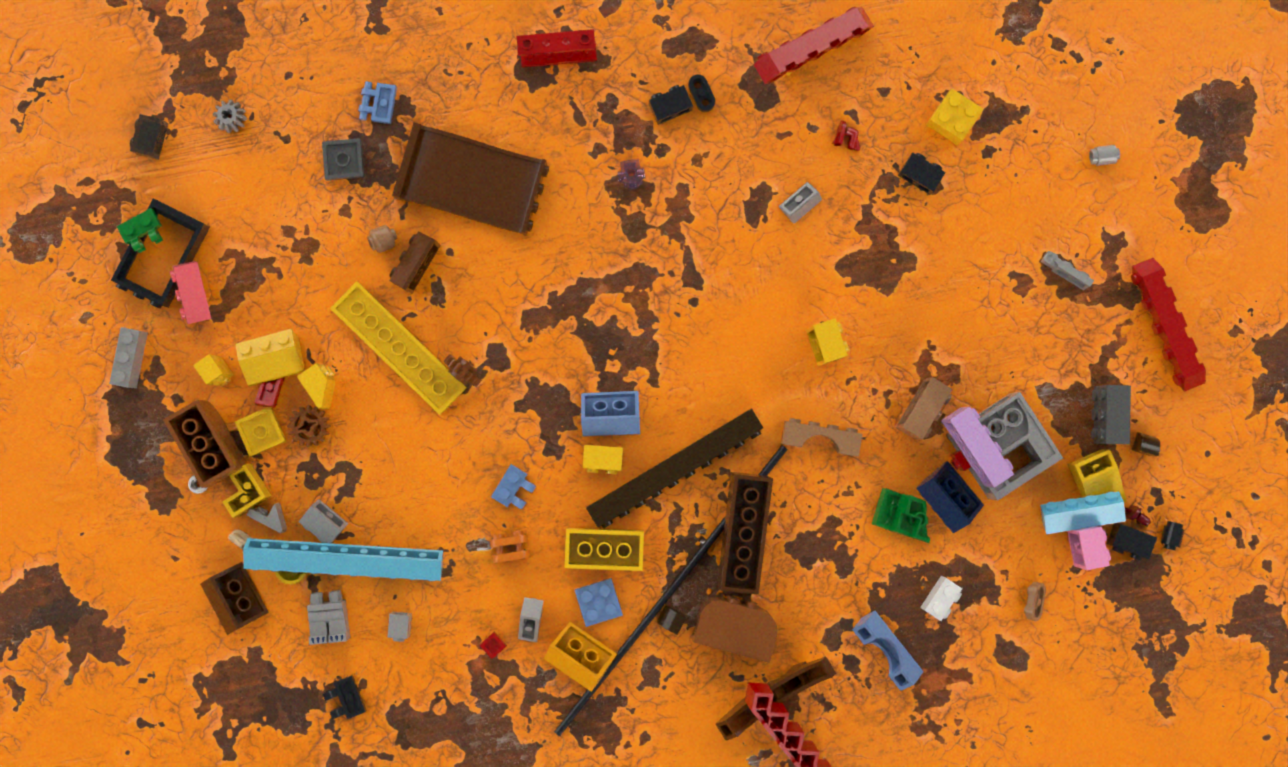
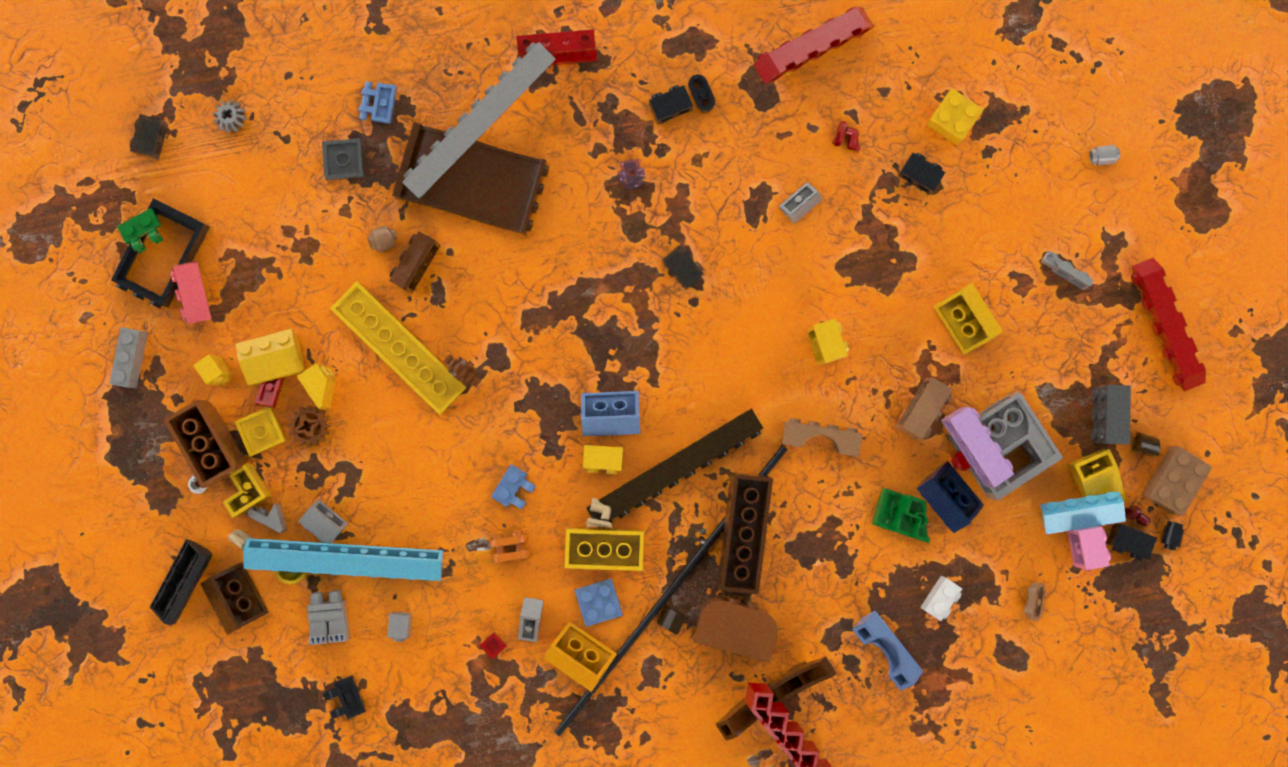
none -> black piece [150,539,213,625]
none -> light grey brick [402,42,556,198]
none -> tan piece [586,498,613,528]
none -> clear smoke brick [662,245,704,291]
none -> yellow slope [933,283,1003,355]
none -> medium nougat brick [1142,446,1212,516]

